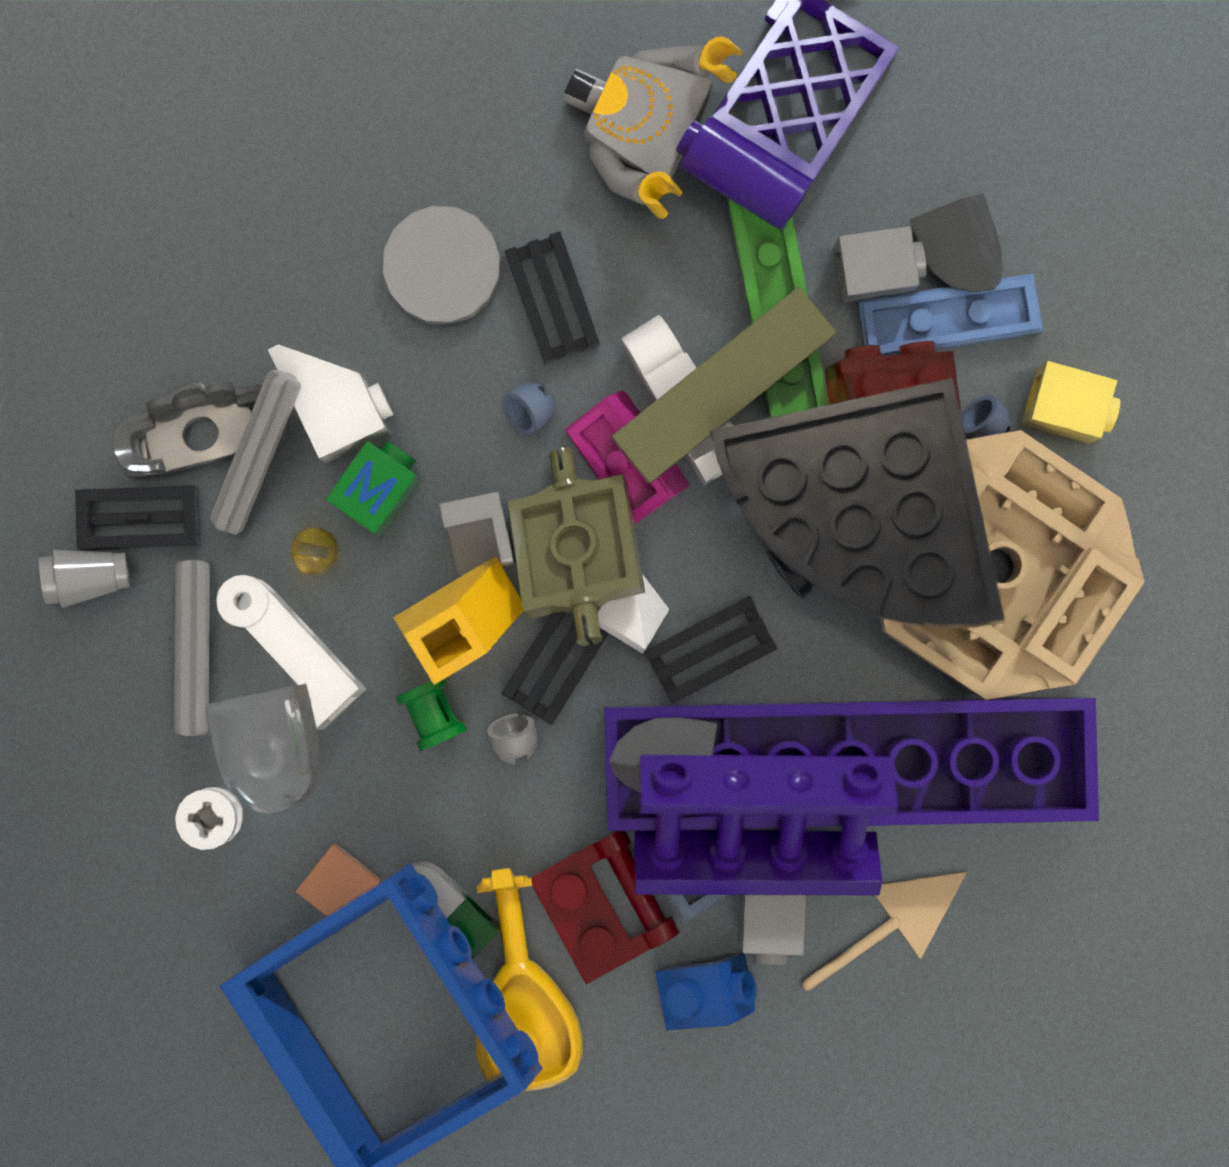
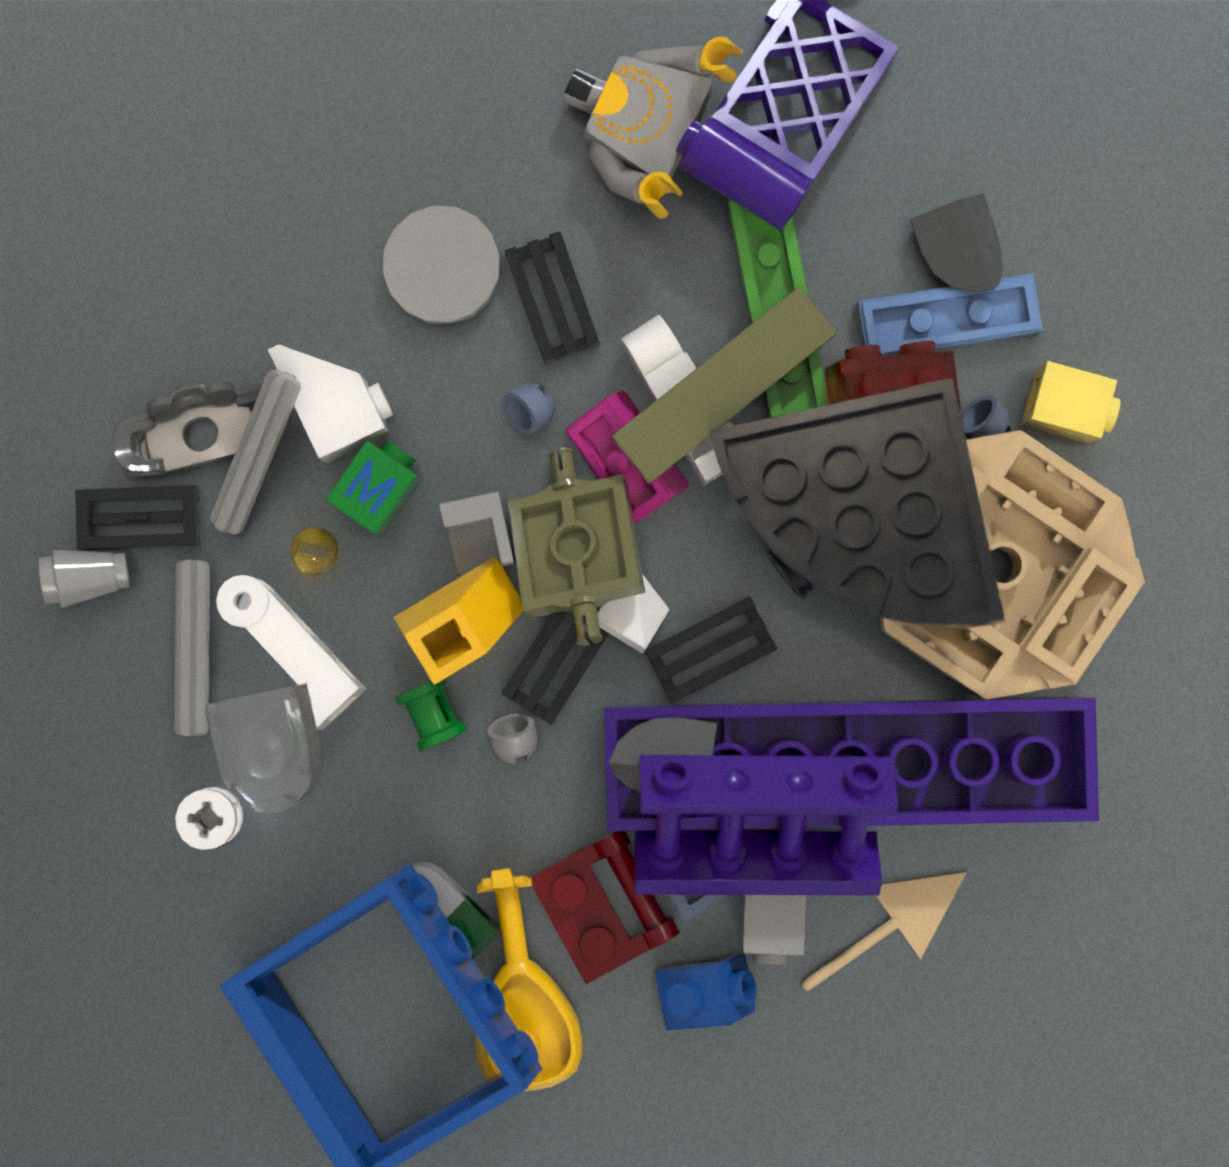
nougat tile [295,843,381,929] -> none
light grey brick [833,226,926,305] -> none

